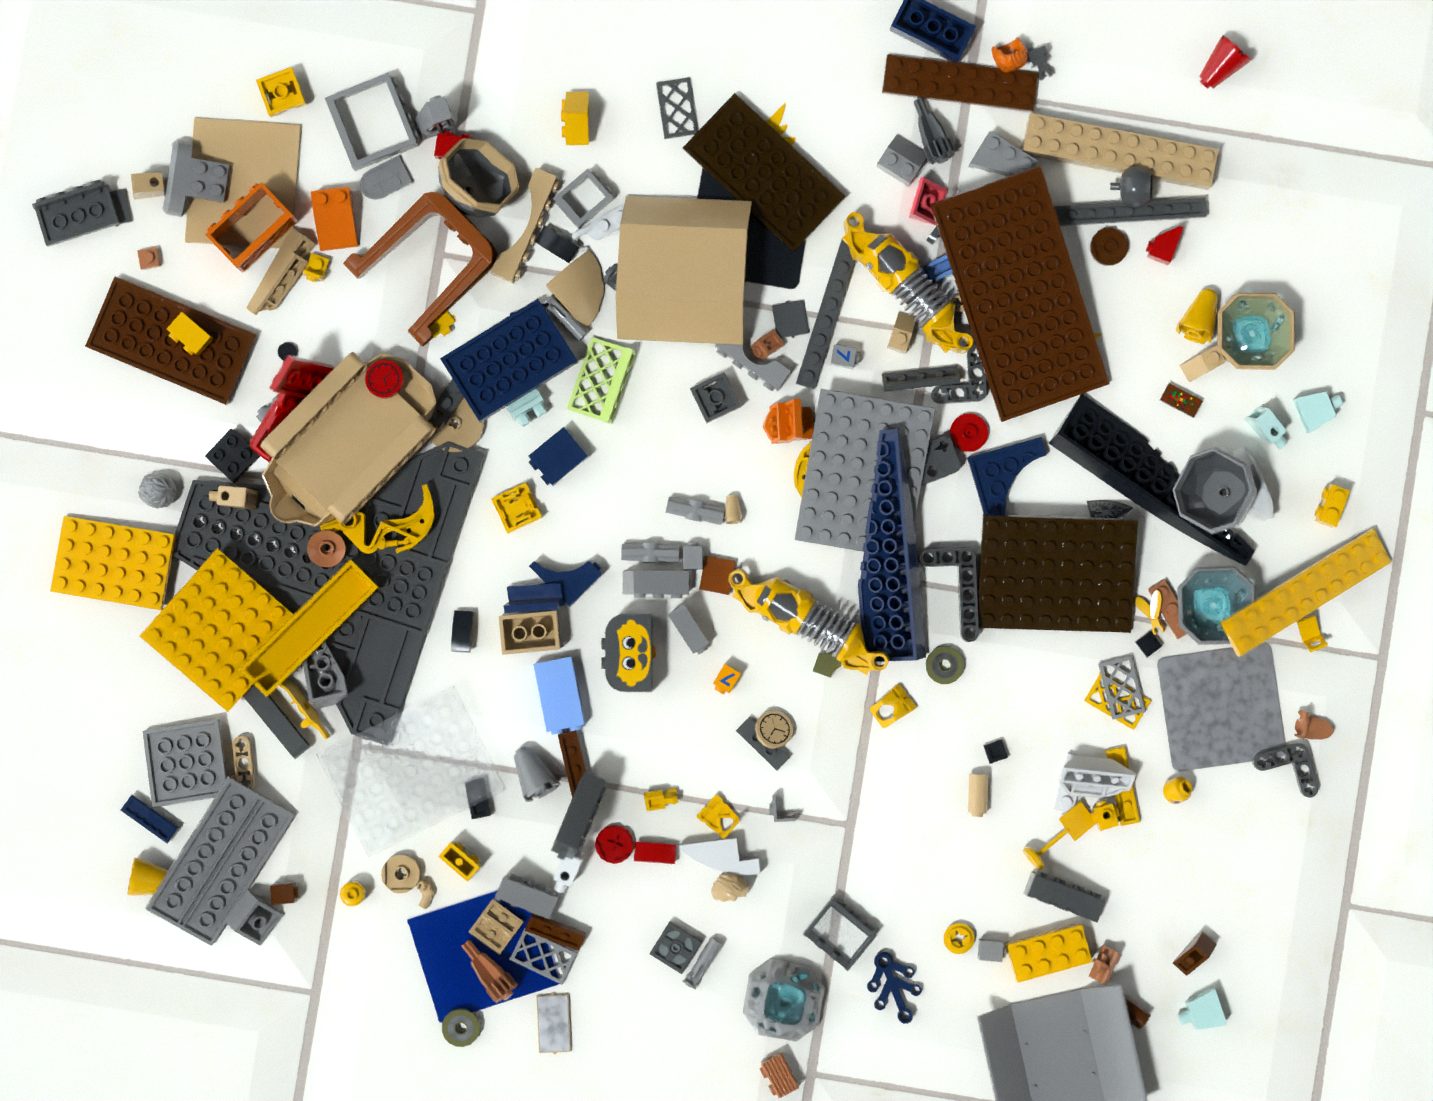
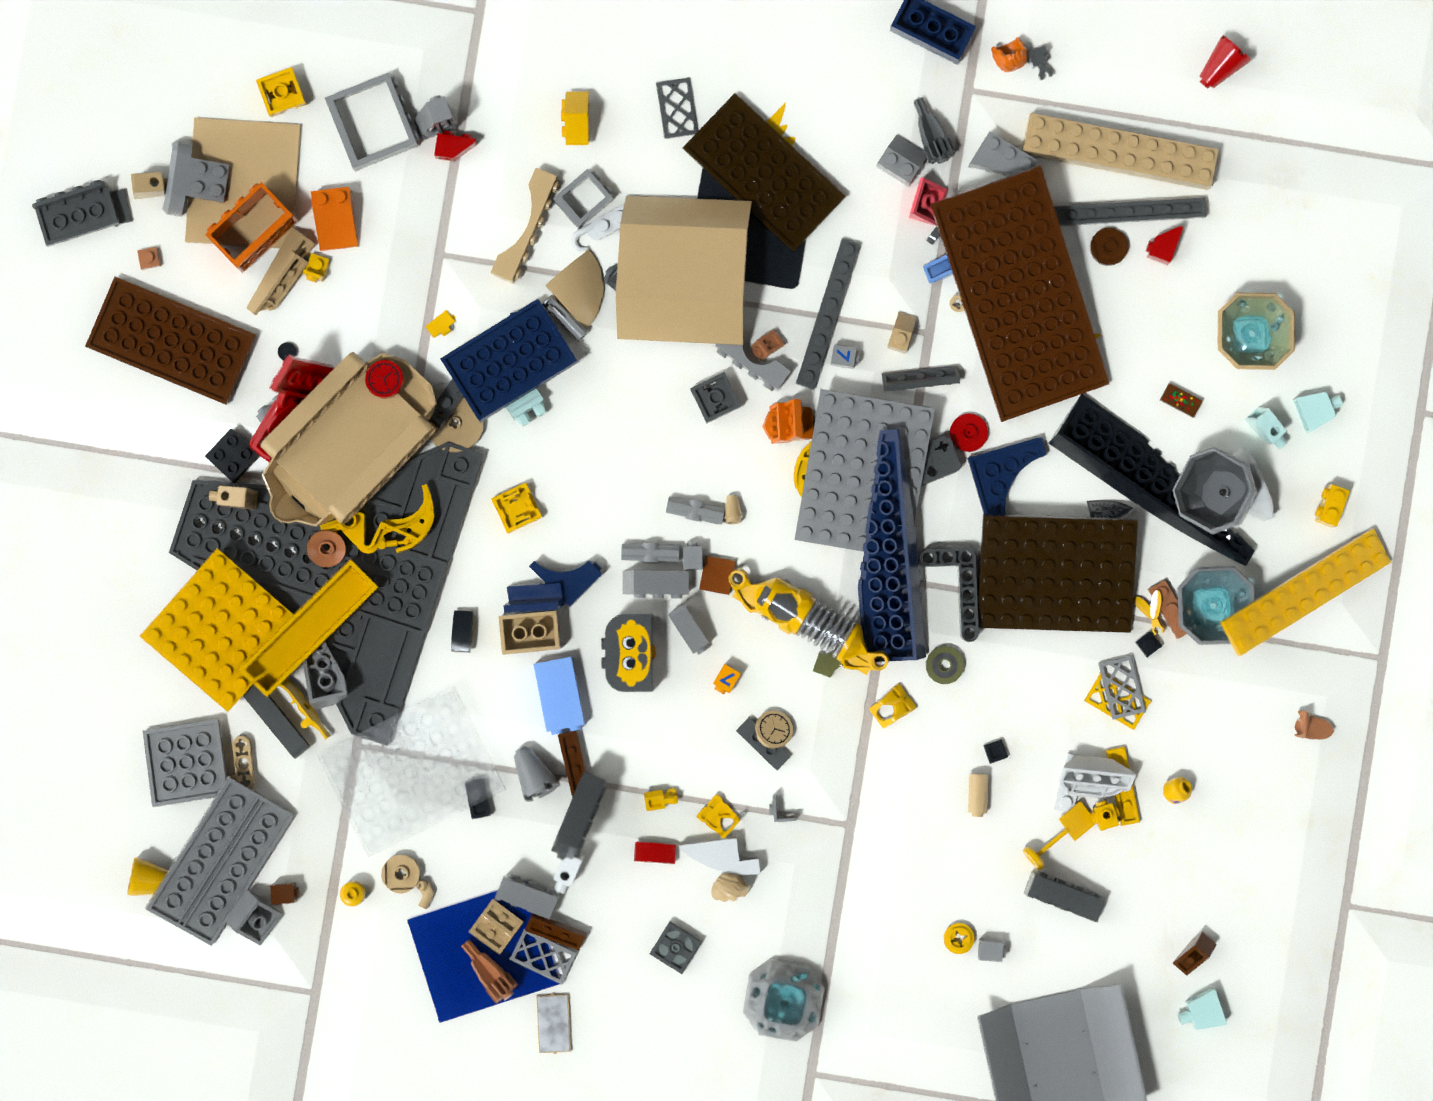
yellow plate [50,516,176,610] -> none
dark blue plate [120,794,179,844] -> none
light grey hair [138,473,178,509] -> none
yellow brick [167,312,214,356] -> none
dark orange piece [343,192,497,347] -> none
light grey window [360,155,413,200] -> none
rock [438,138,519,218] -> none
yellow brick [438,841,482,882] -> none
olive tile [442,1008,480,1047] -> none
dark blue panel [528,427,589,487] -> none
black slope [535,225,579,263] -> none
yellowish green fence [567,337,636,425] -> none
red tile [595,825,634,864] -> none
light grey piece [682,938,722,990] -> none
nougat brick [759,1052,799,1099] -> none
dark grey piece [772,300,808,338] -> none
clear window [802,897,877,971] -> none
piece [842,212,973,354] -> none
dark blue plant [867,951,922,1024] -> none
reddish brown plate [882,54,1038,112] -> none
dark grey beam [931,346,987,404] -> none
yellow brick [1005,923,1092,983] -> none
nougat hips [1088,945,1121,985] -> none
dark grey piece [1110,165,1153,208] -> none
reddish brown brick [1124,994,1151,1030] -> none
flat silver piece [1157,643,1286,772] -> none
yellow cone [1176,288,1218,344] -> none
tan slope [1180,345,1226,382] -> none
dark grey beam [1252,743,1318,798] -> none
yellow bracket [1297,614,1328,652] -> none

